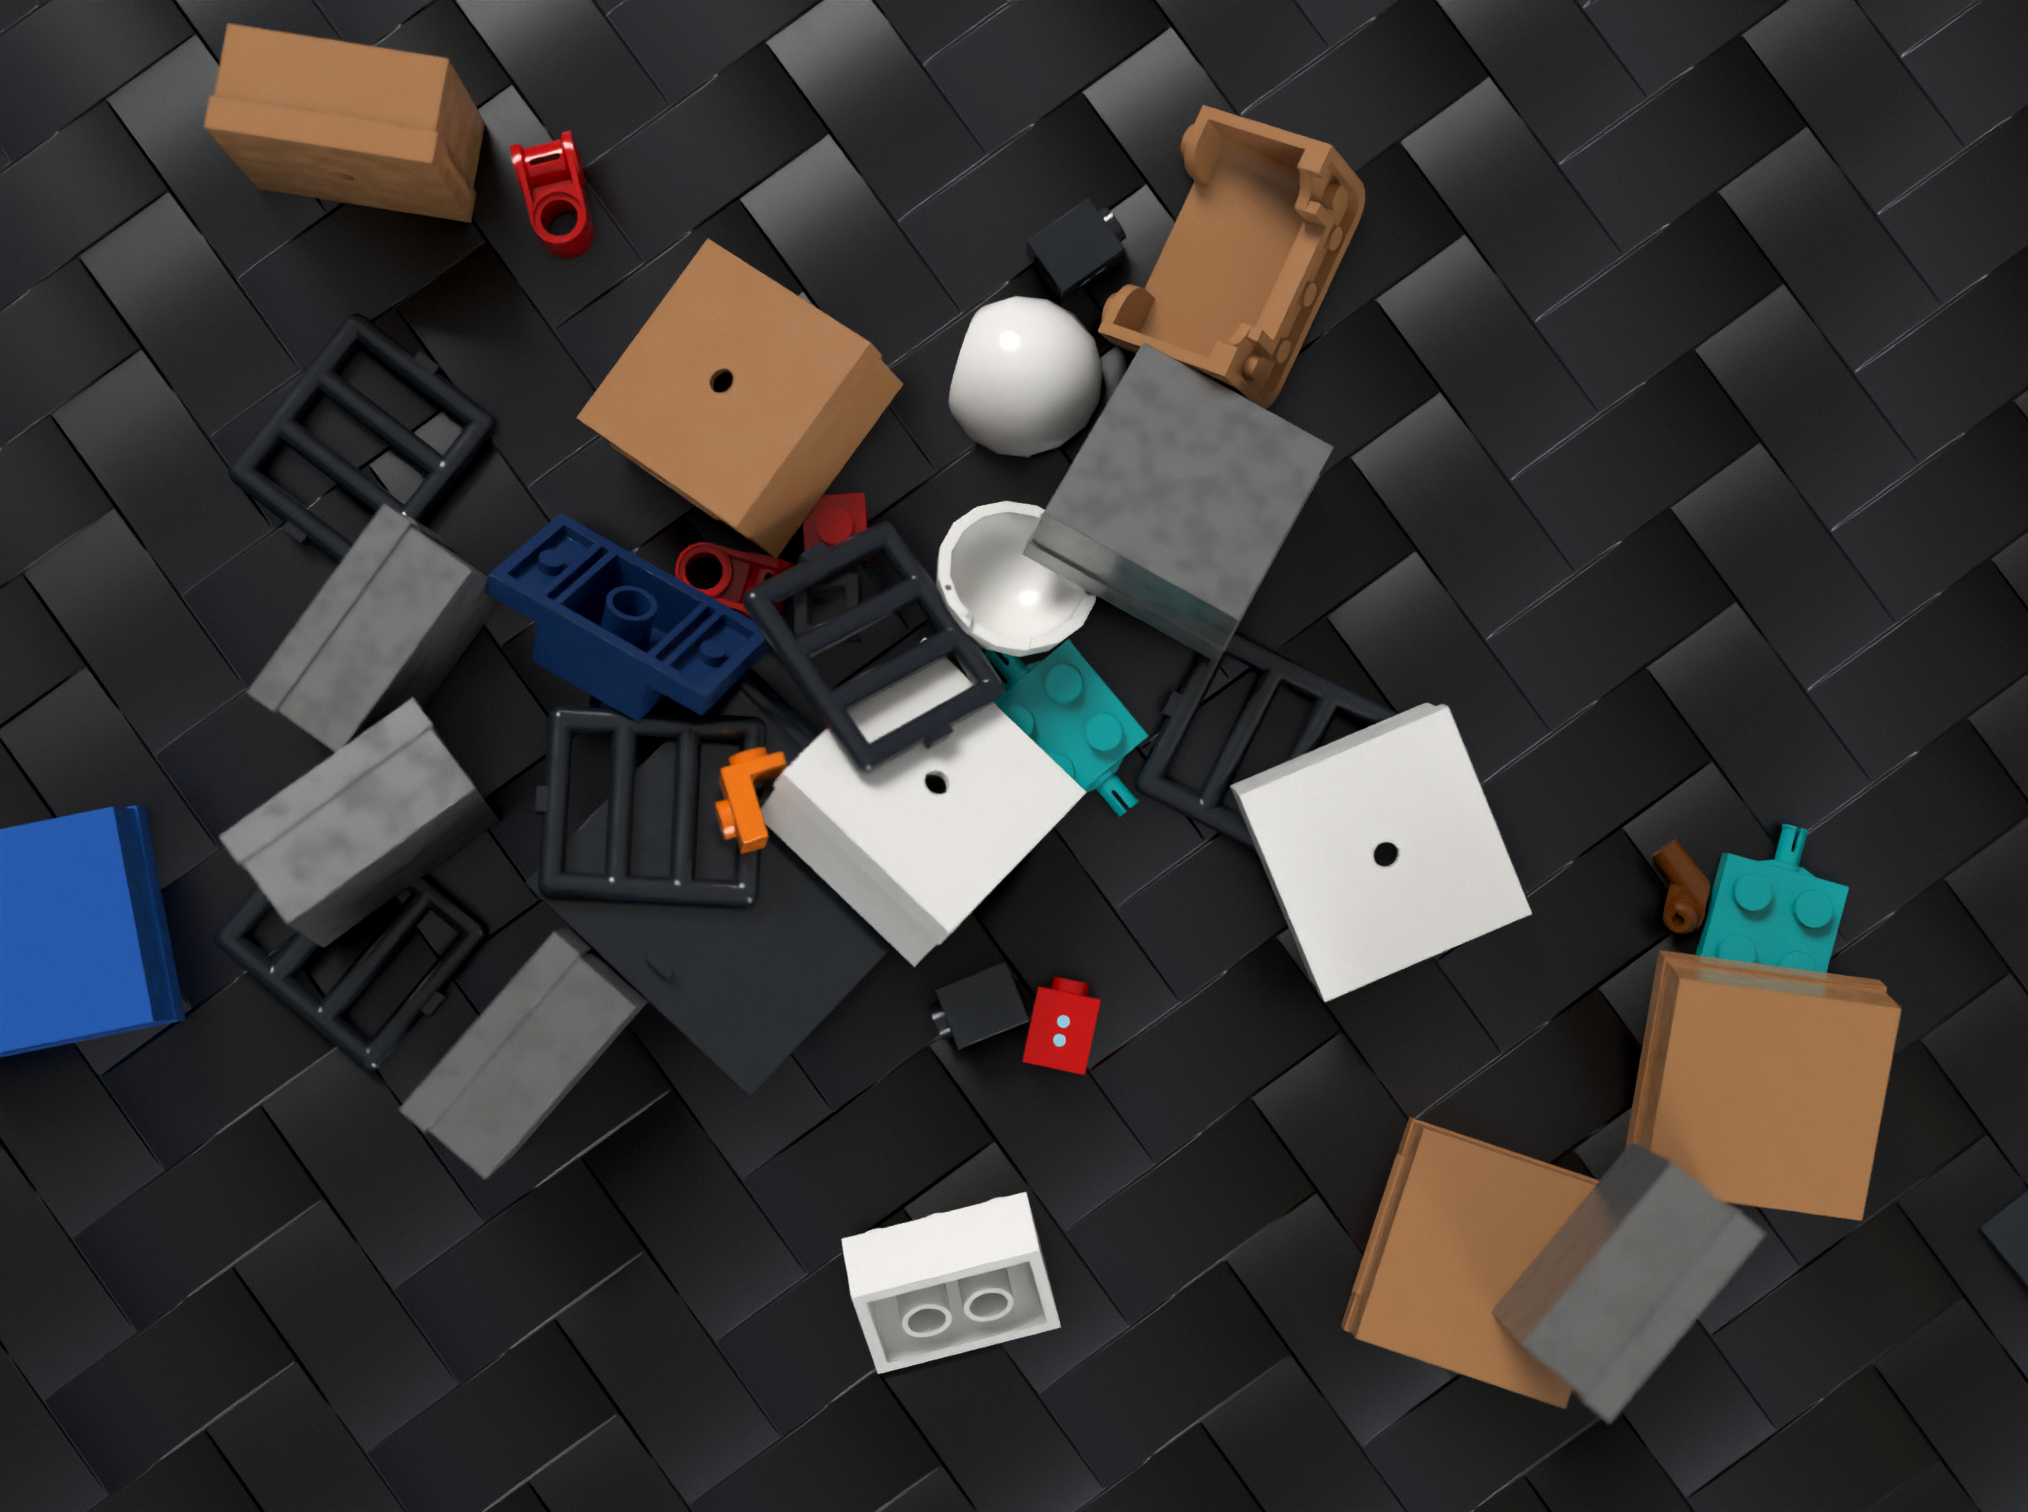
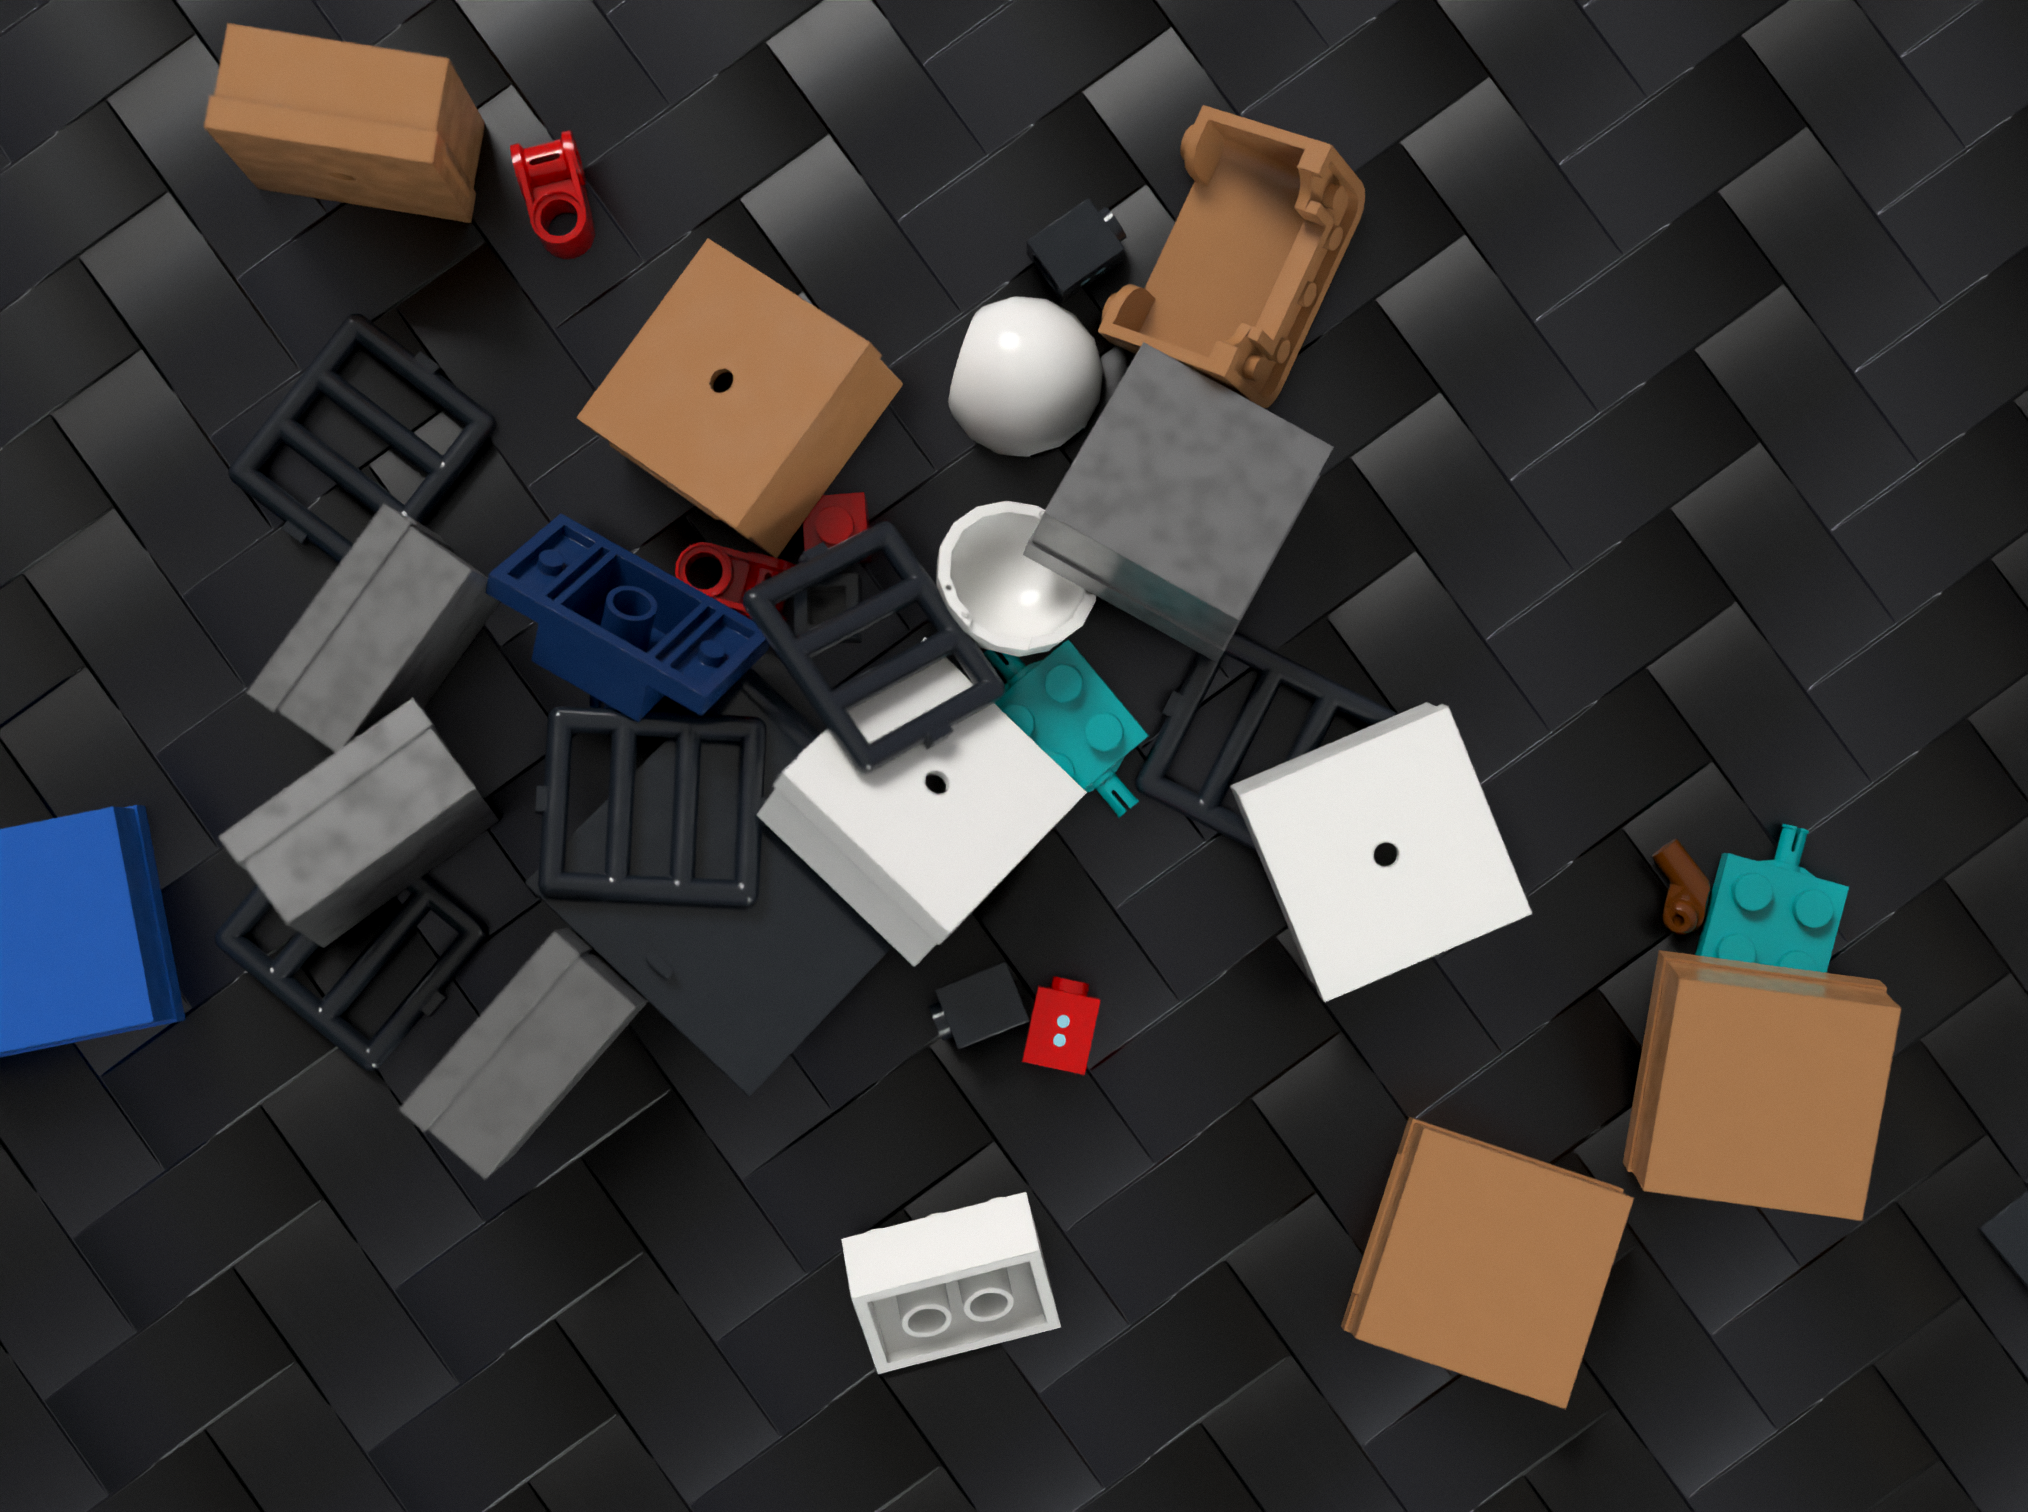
orange bracket [714,747,787,854] -> none
flat silver container [1491,1142,1765,1423] -> none

